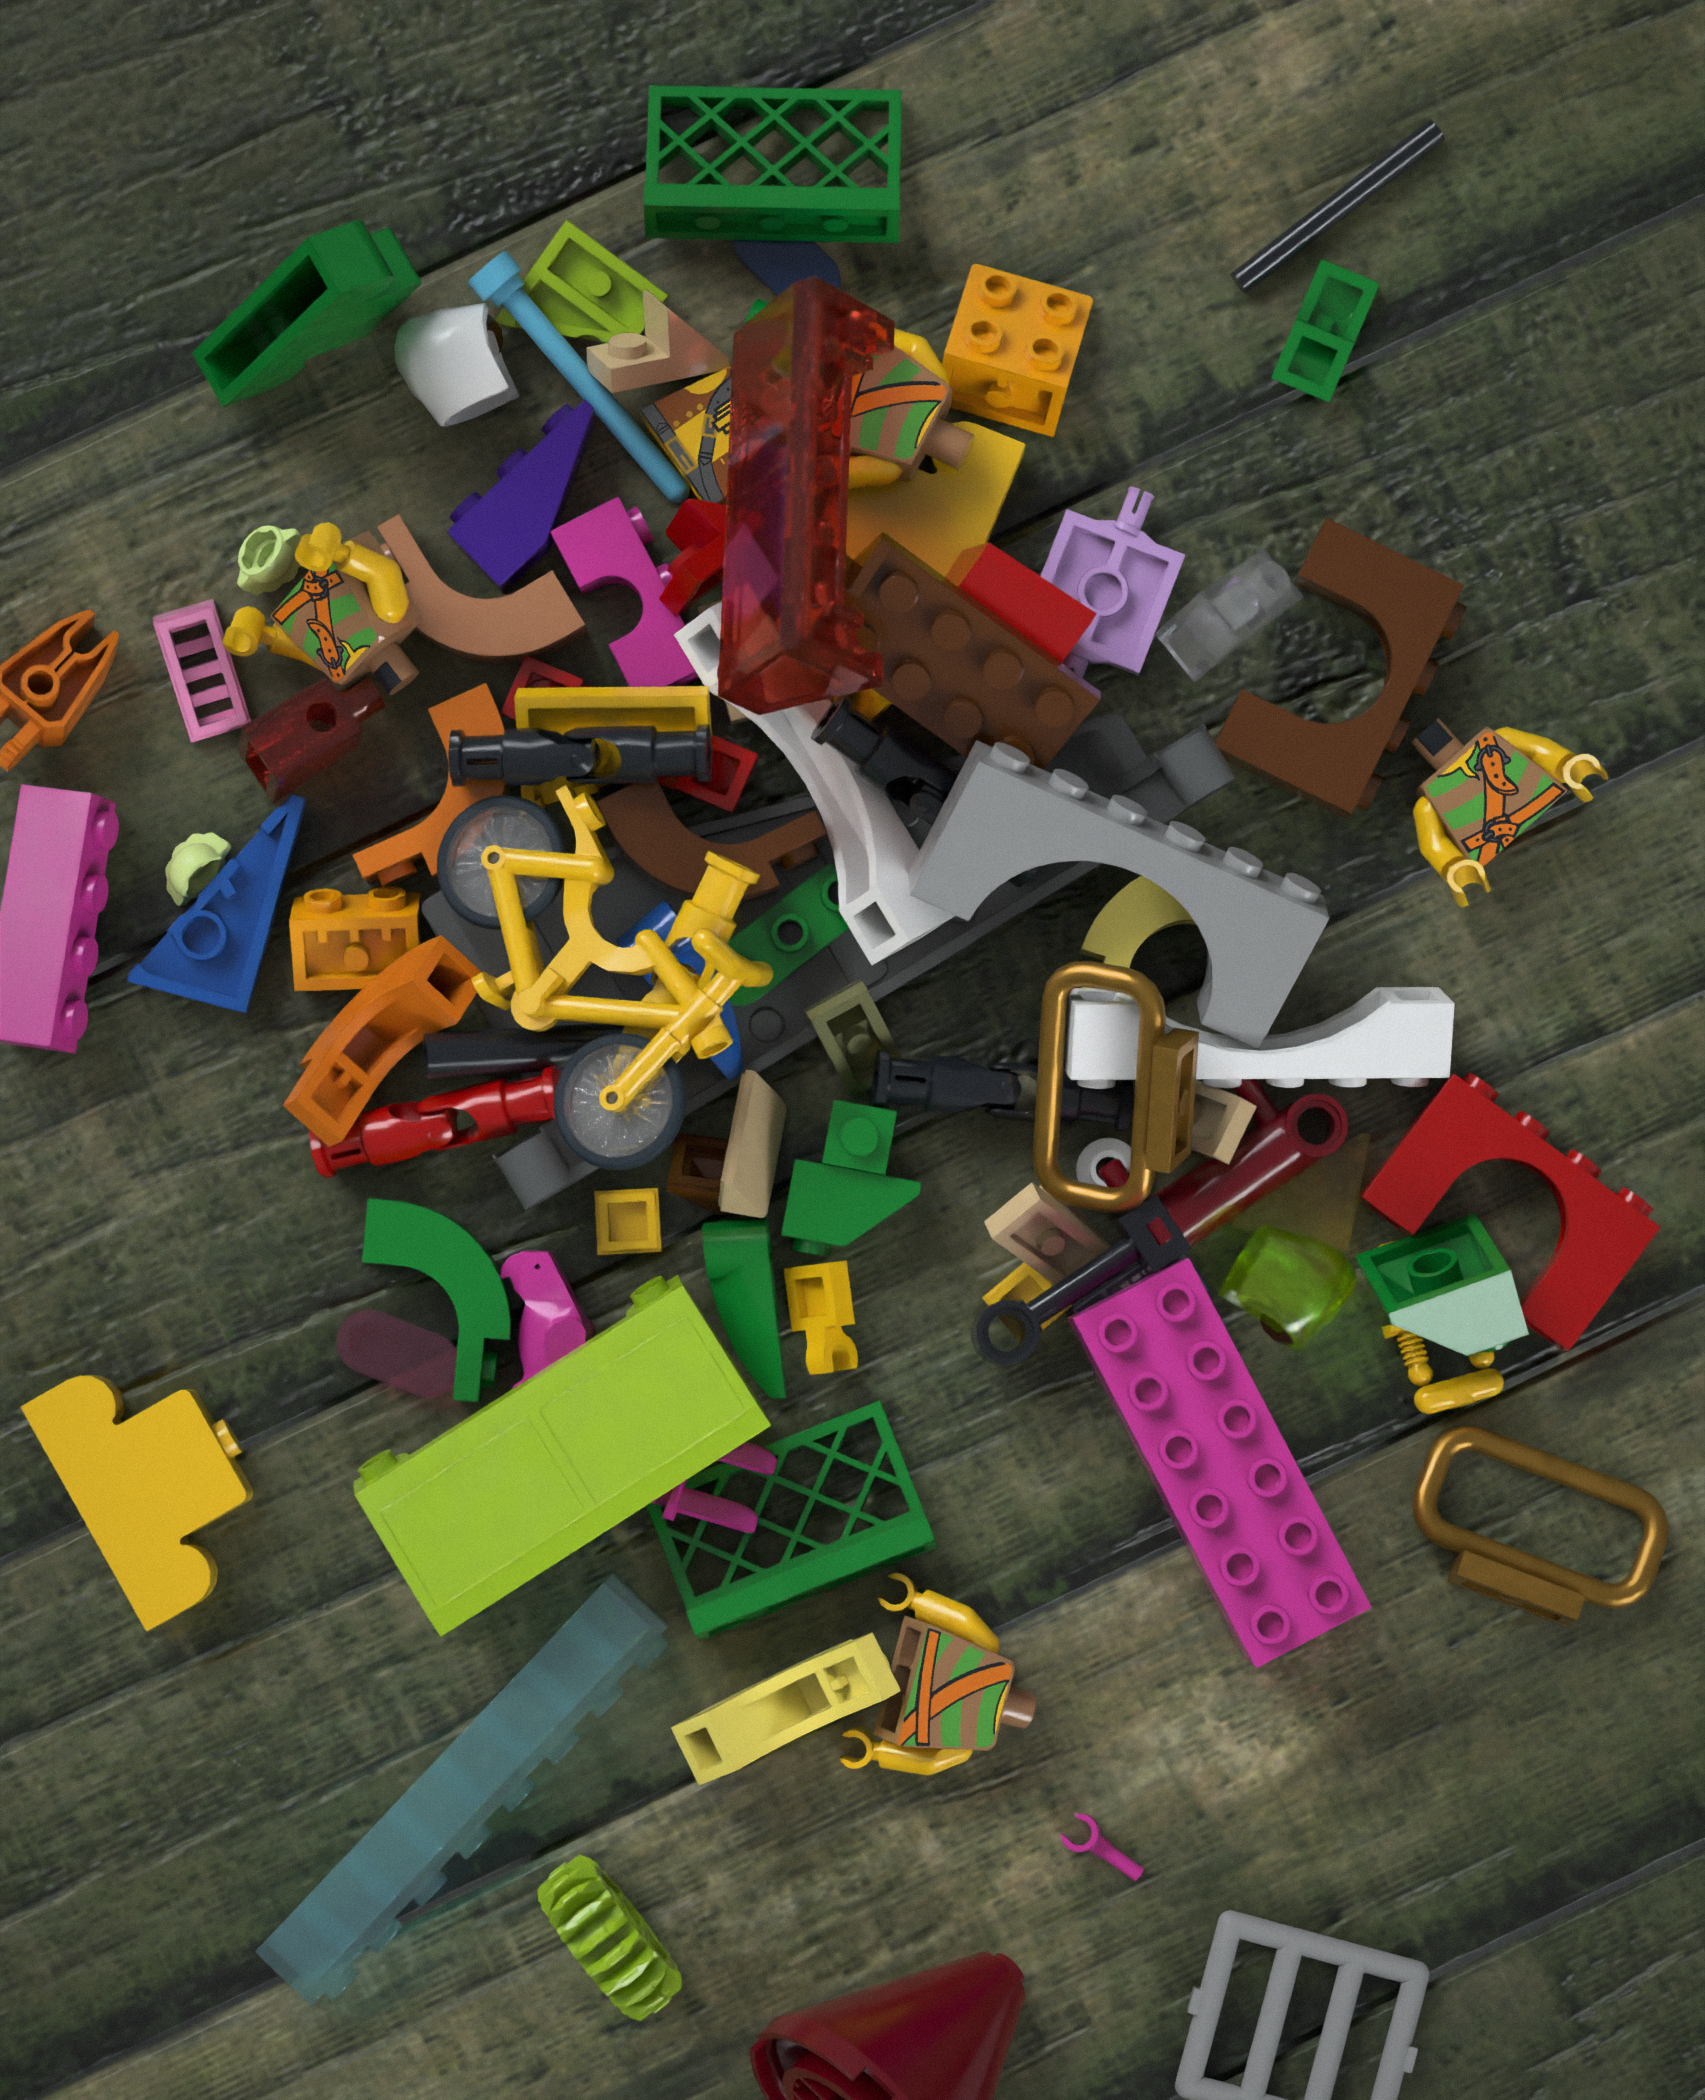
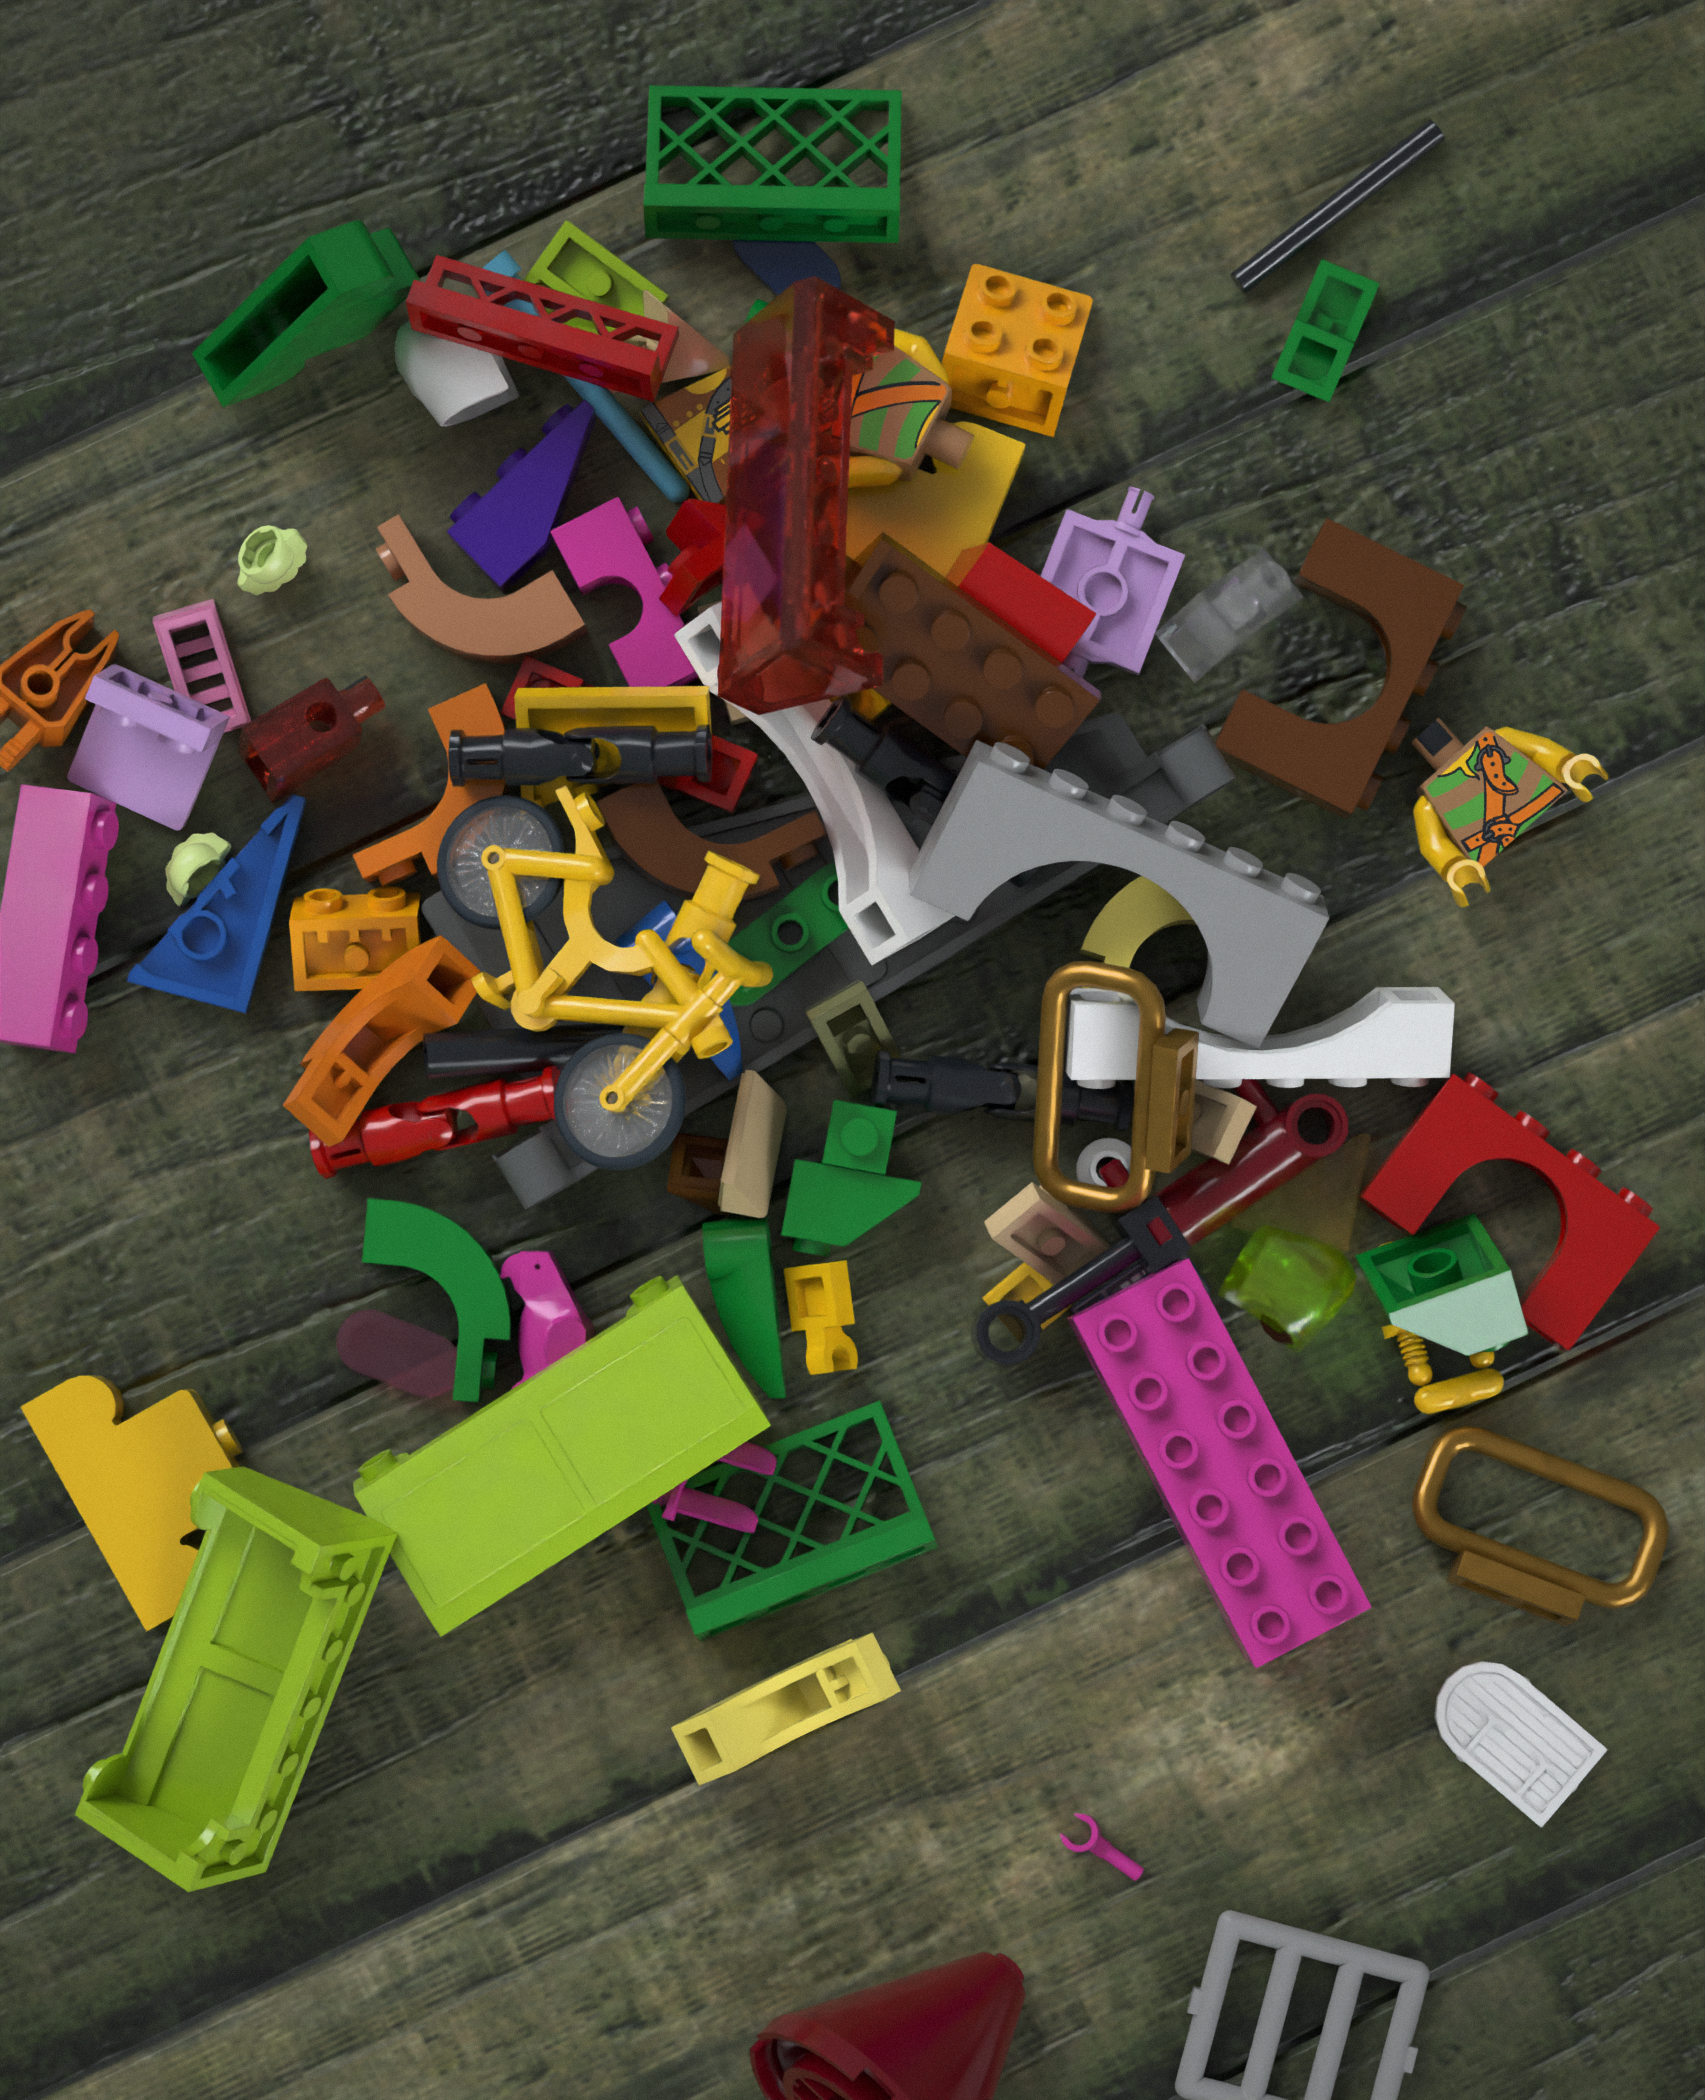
torso [222,522,420,695] -> none
clear light blue brick [256,1571,670,2006] -> none
lime gear [537,1855,682,2021] -> none
yellow tile [594,1188,662,1255] -> none
torso [840,1573,1036,1775] -> none
none -> lavender bracket [67,663,230,831]
none -> lime windscreen [75,1466,397,1892]
none -> red fence [406,255,679,402]
none -> white window [1434,1661,1608,1828]

